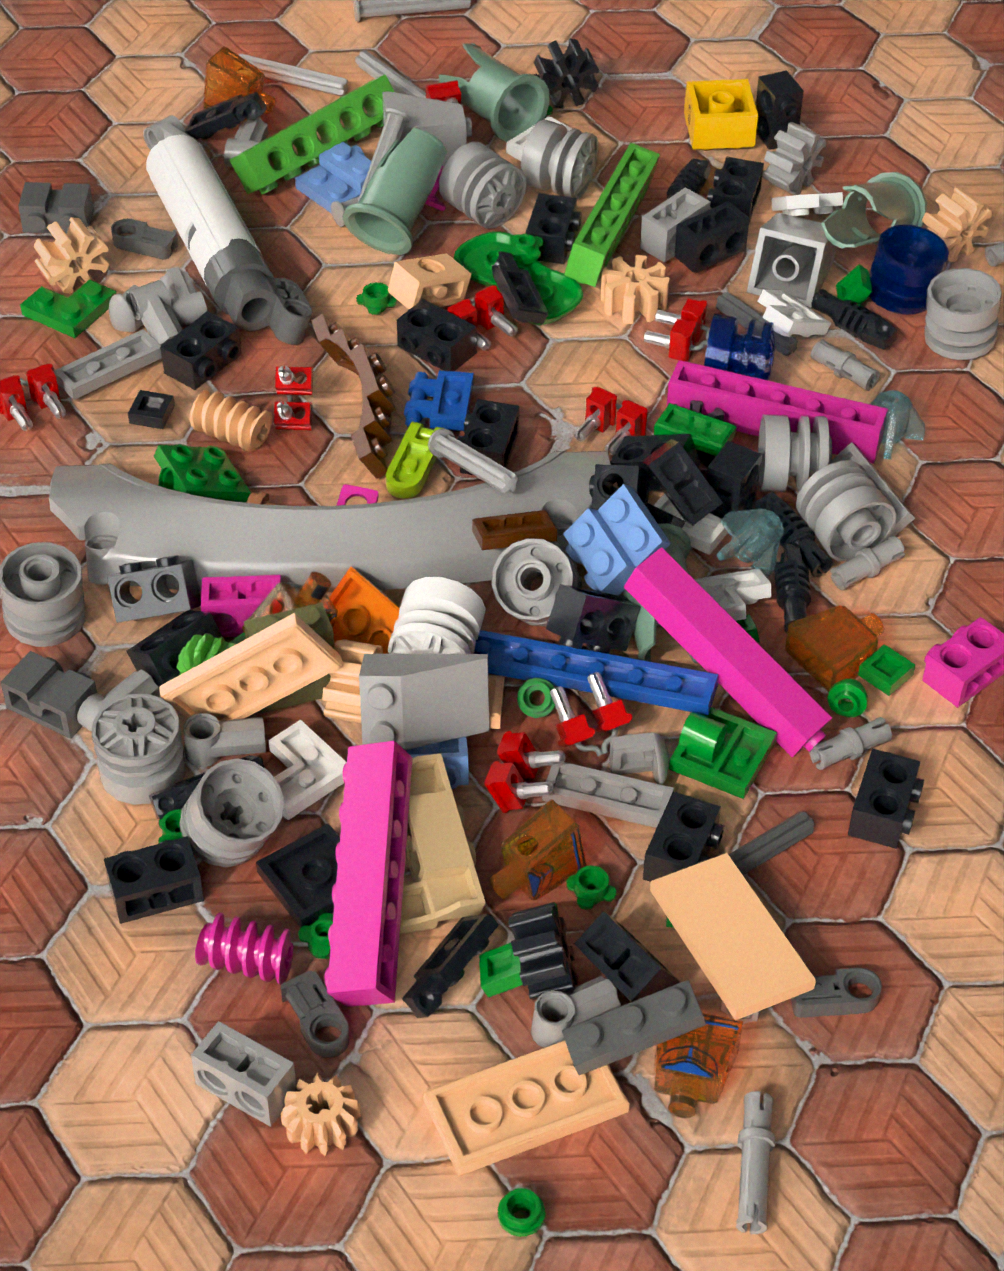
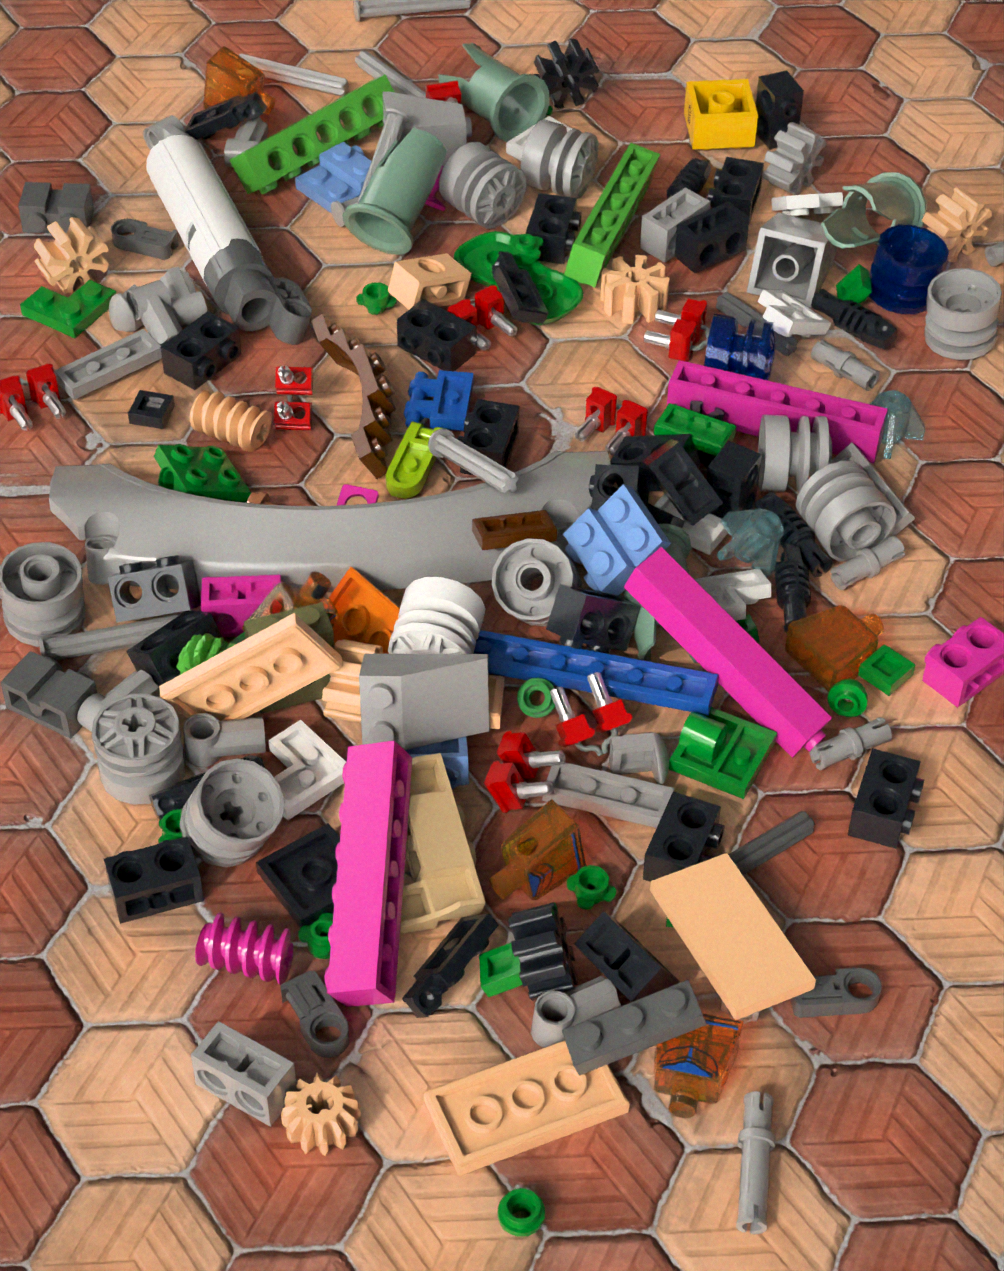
none -> light grey axle [37,613,182,660]

